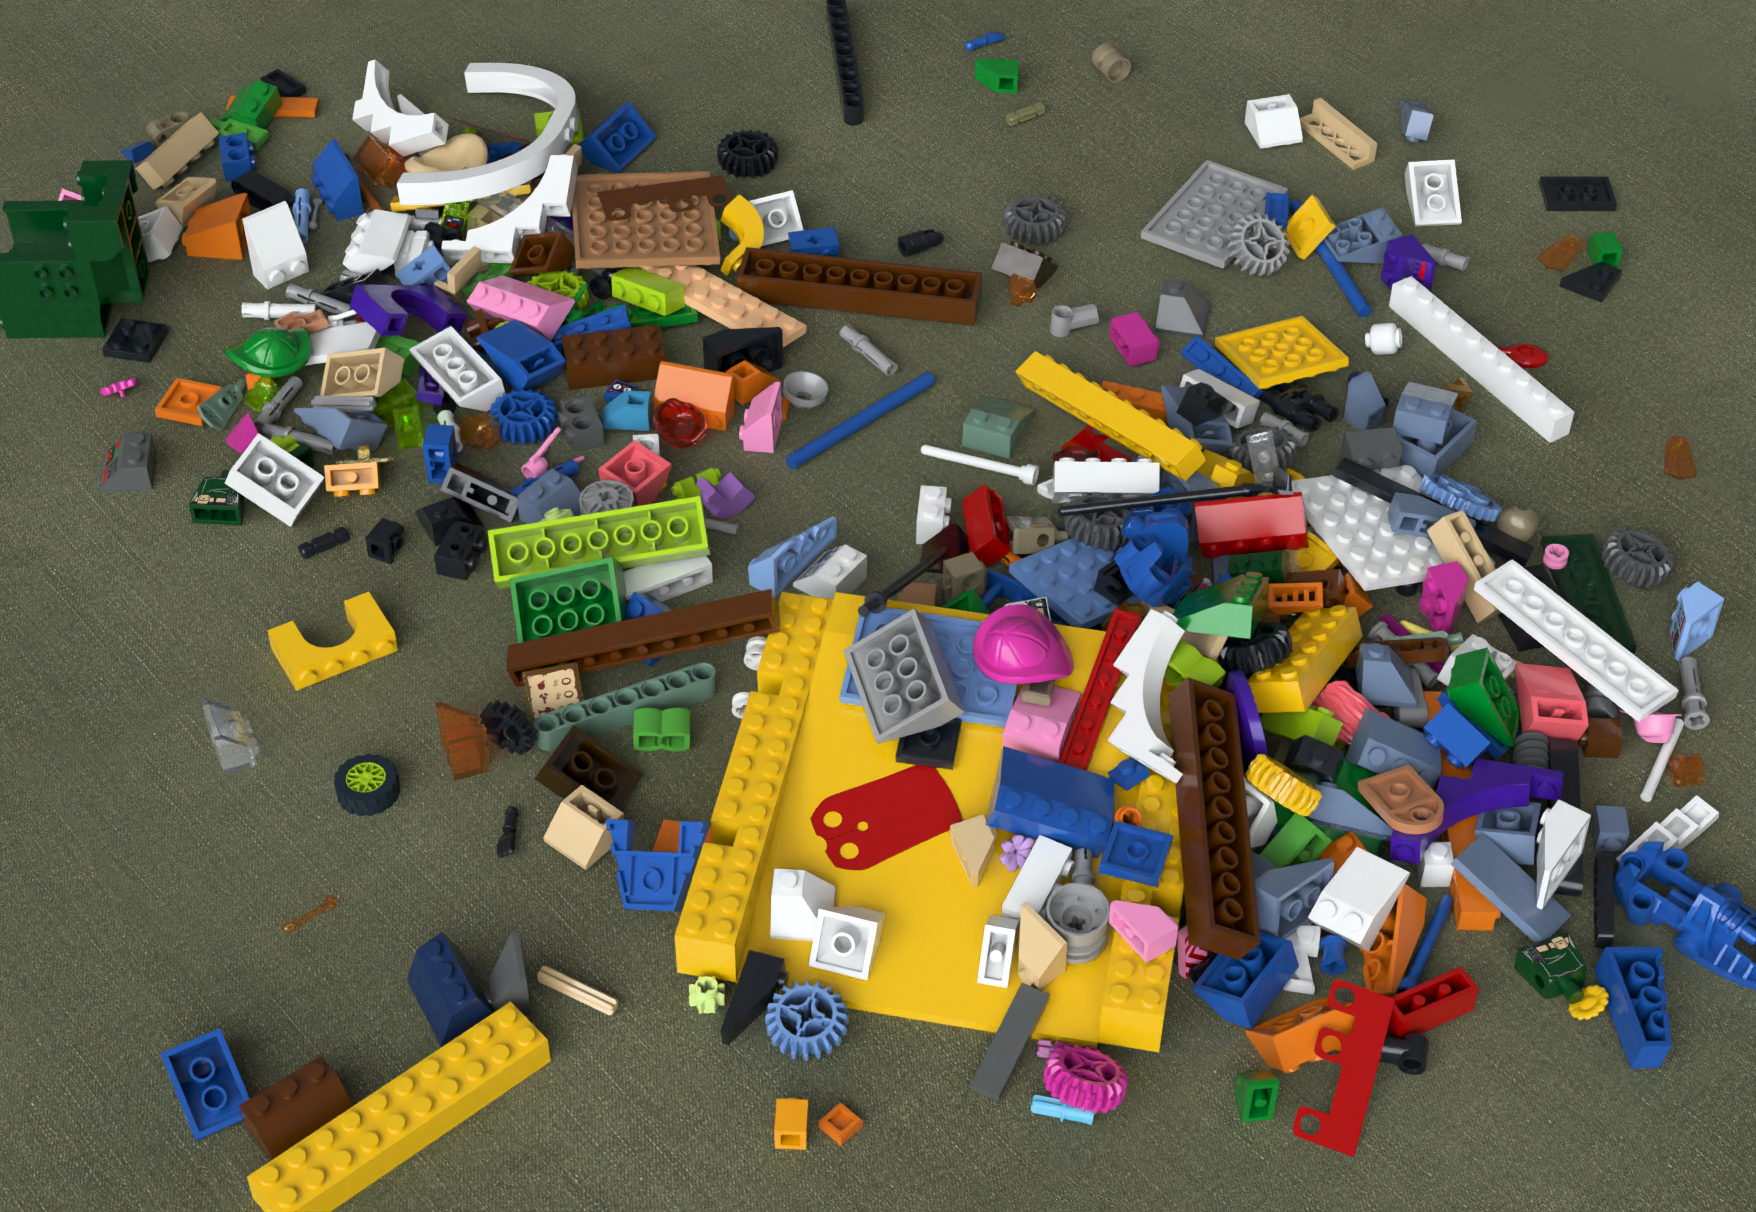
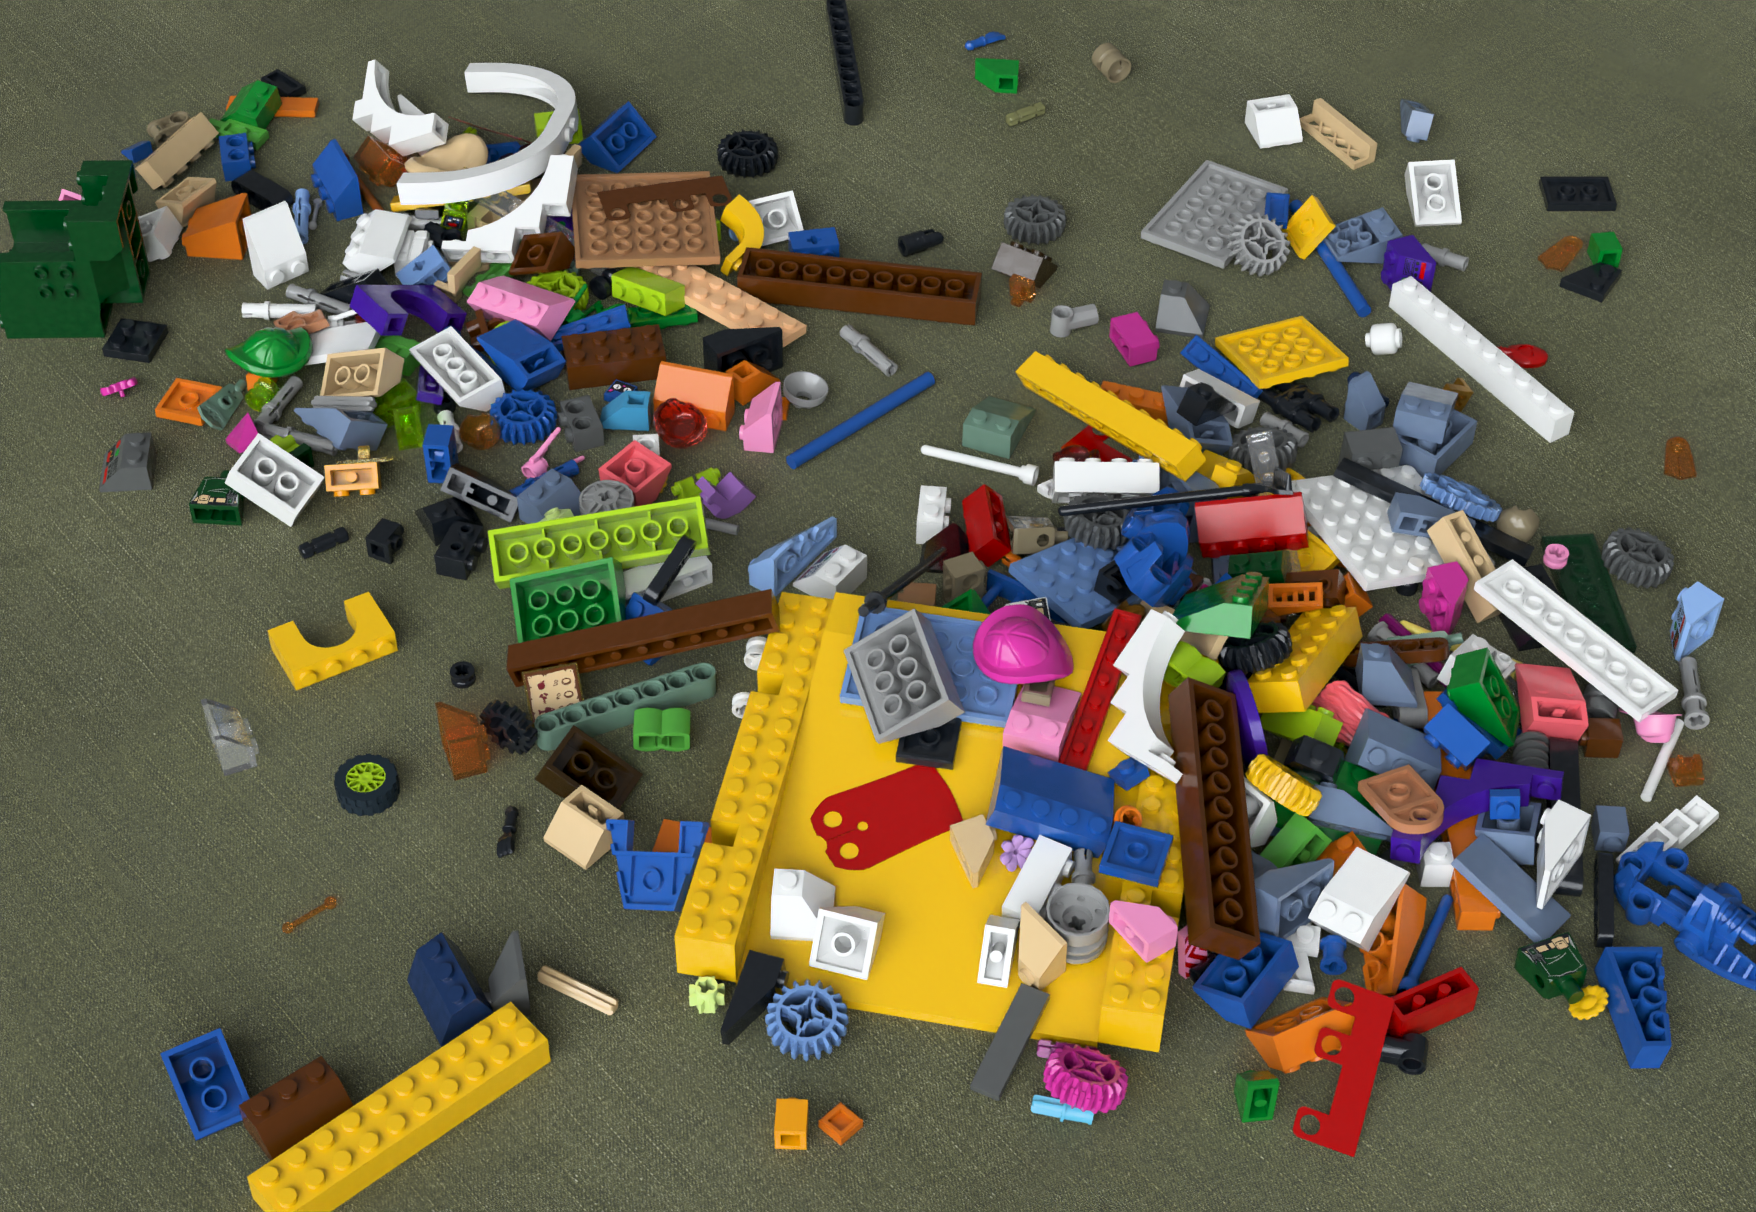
none -> black bush [450,661,476,689]
none -> black beam [643,535,697,606]
none -> blue plate [1489,789,1520,820]

